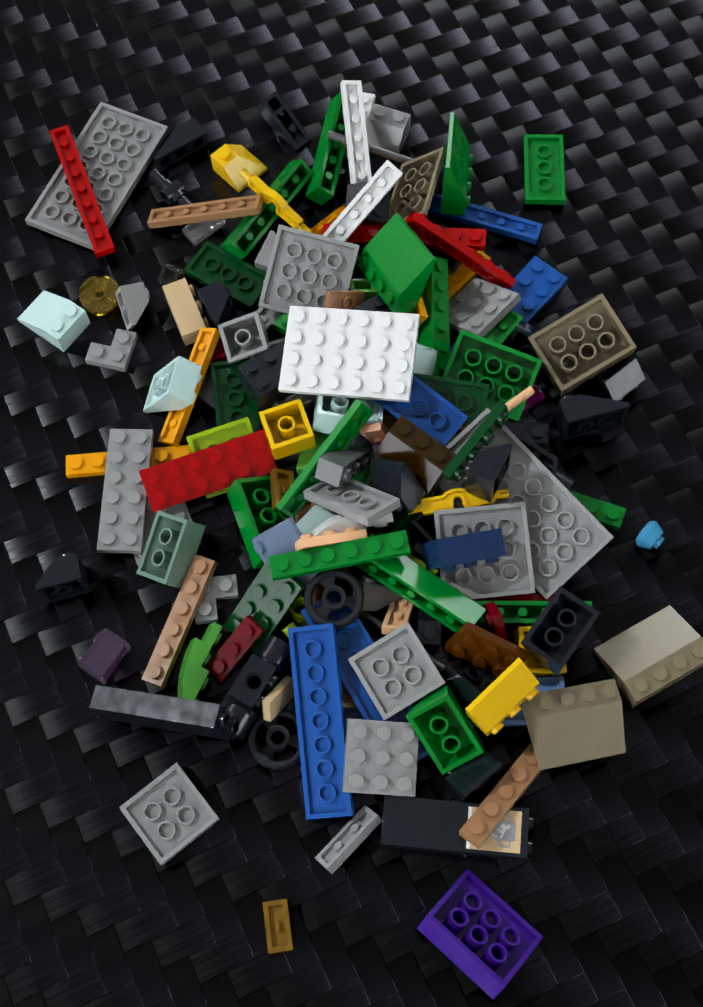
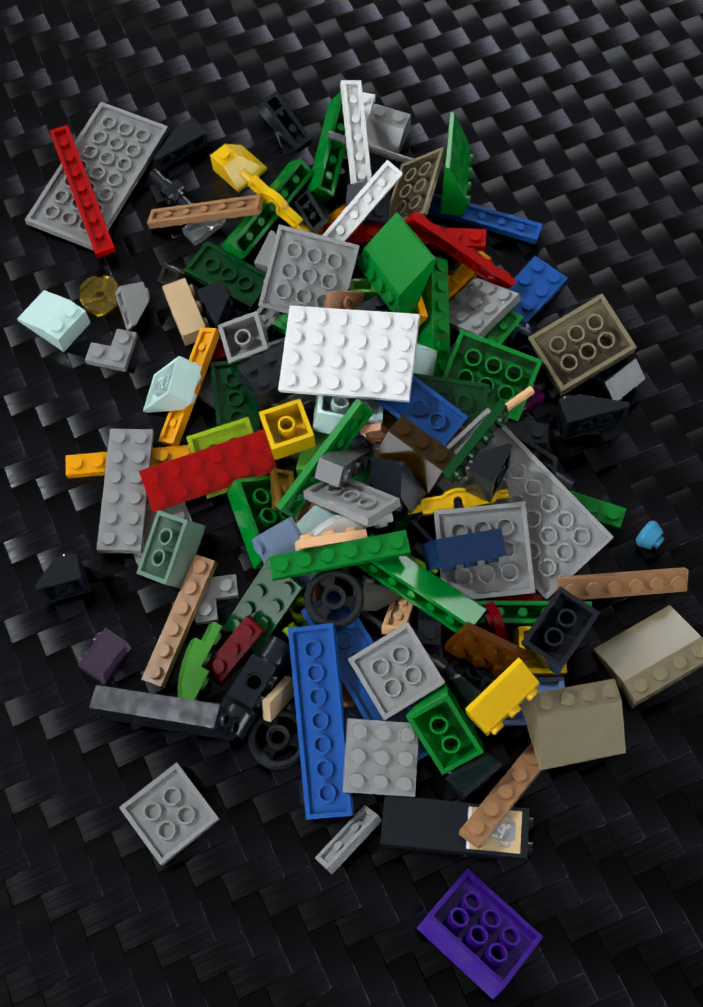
pearl gold plate [262,899,294,954] -> none
green plate [523,134,565,205] -> none
none -> black slope [294,189,329,234]
none -> medium nougat plate [557,567,689,600]

